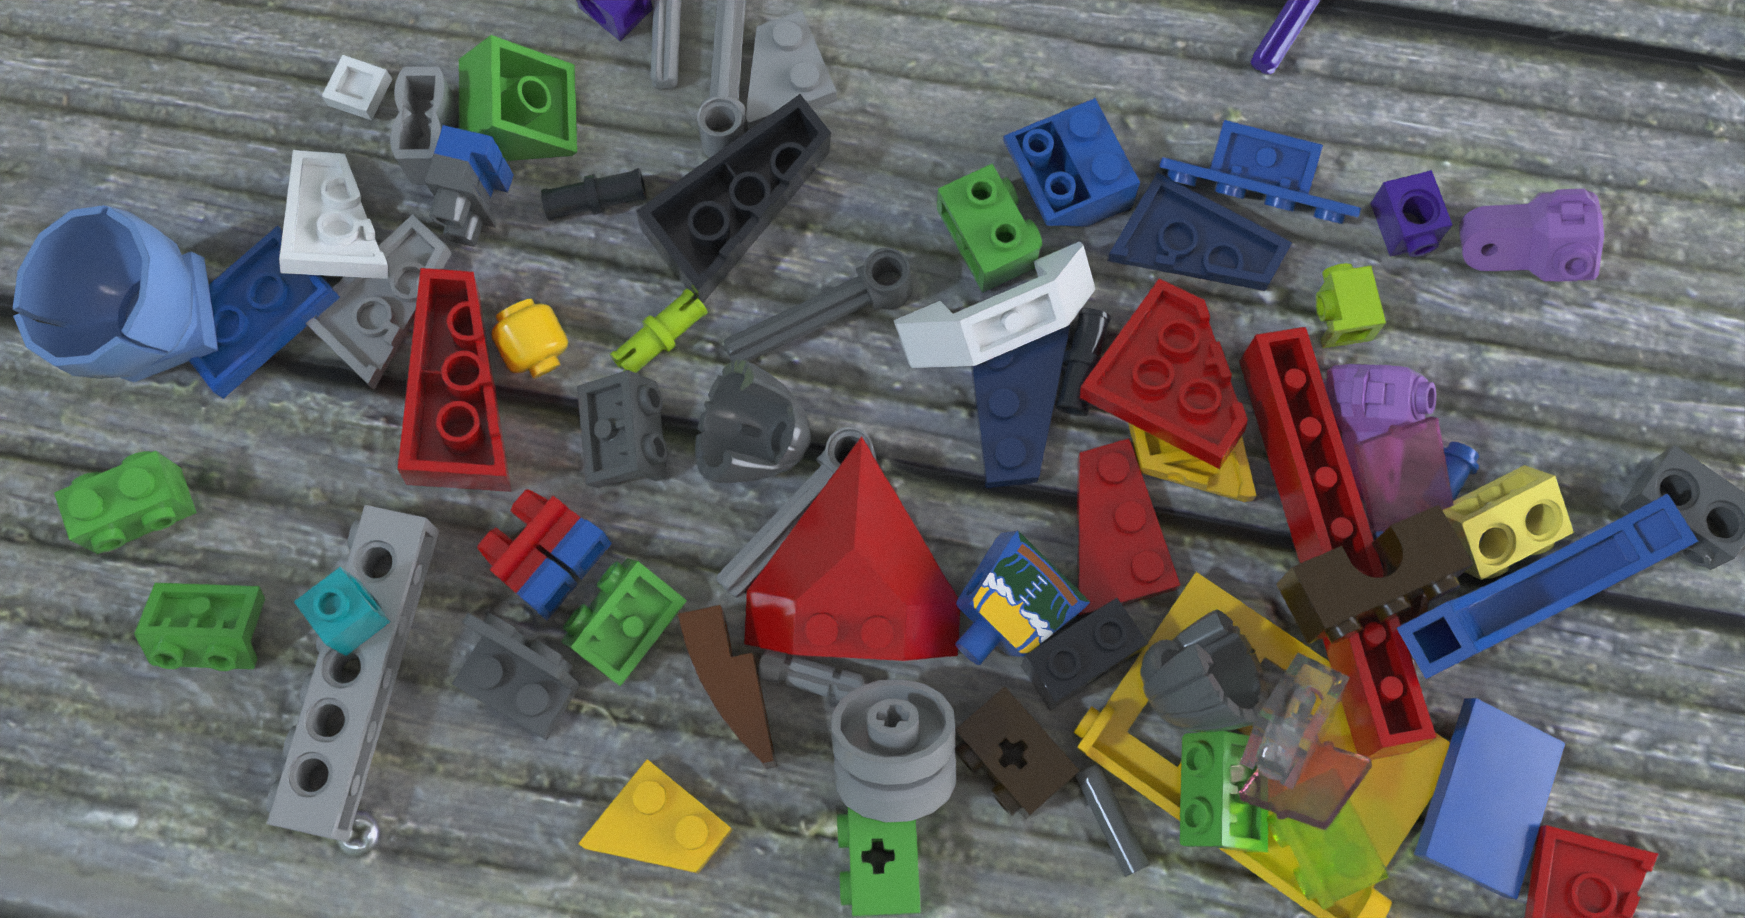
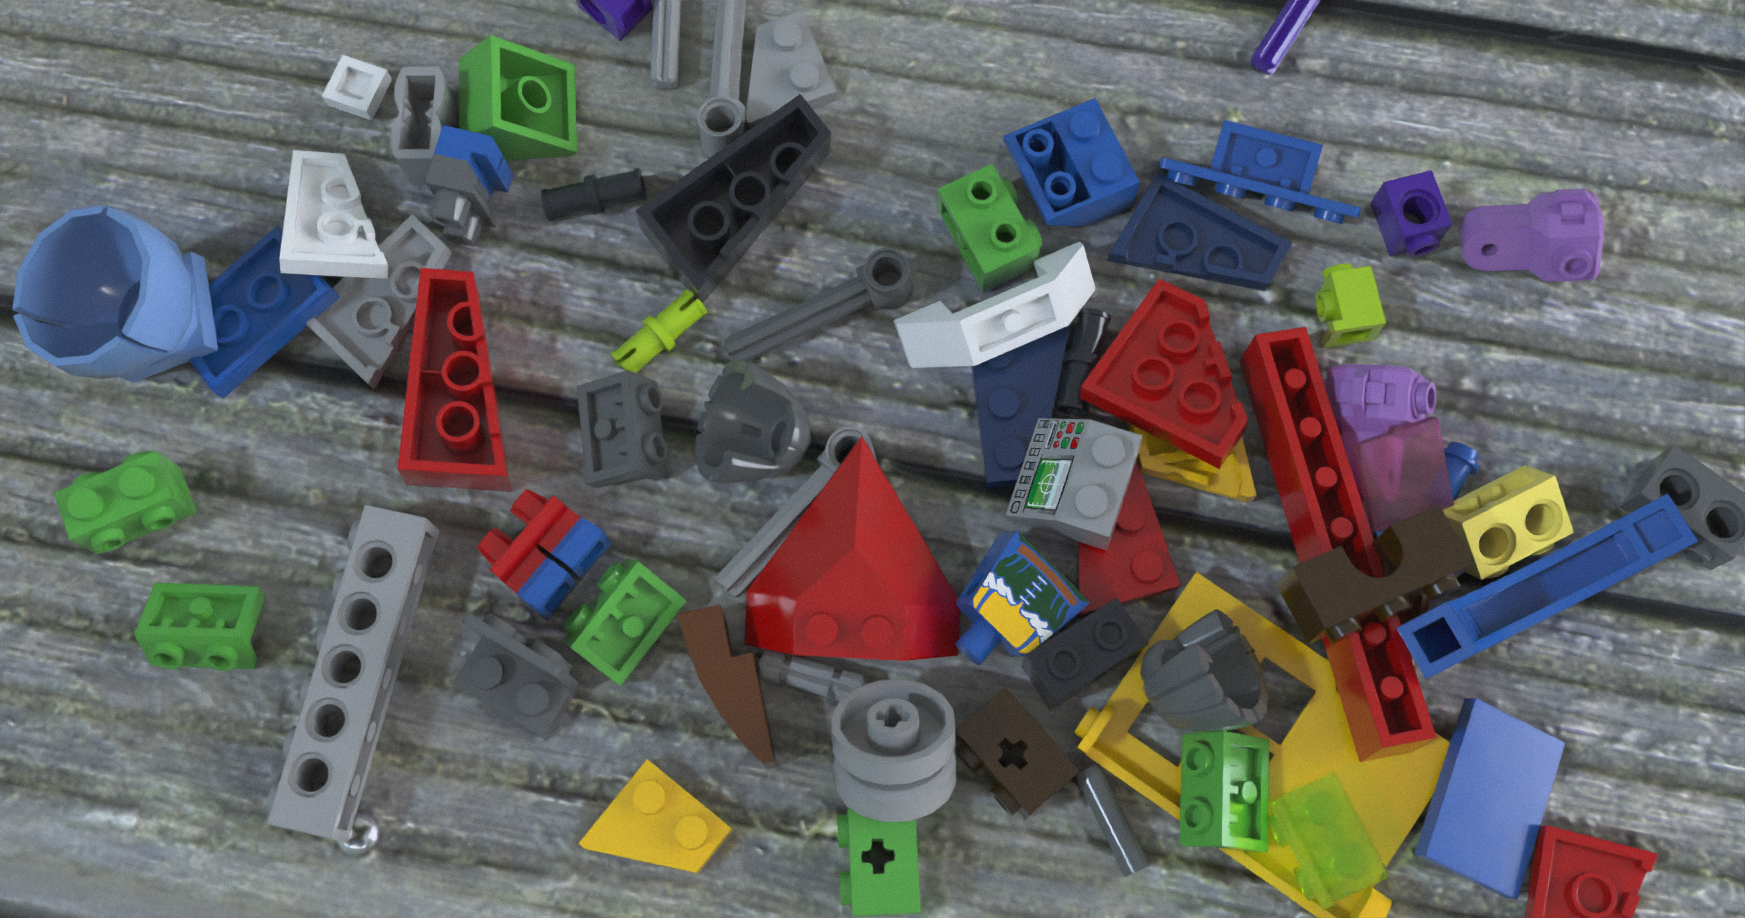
teal brick [294,567,391,656] -> none
yellow head [491,298,568,379] -> none
piece [1239,731,1372,831] -> none
clear brick [1240,653,1350,790] -> none
none -> light grey slope [1005,418,1142,550]

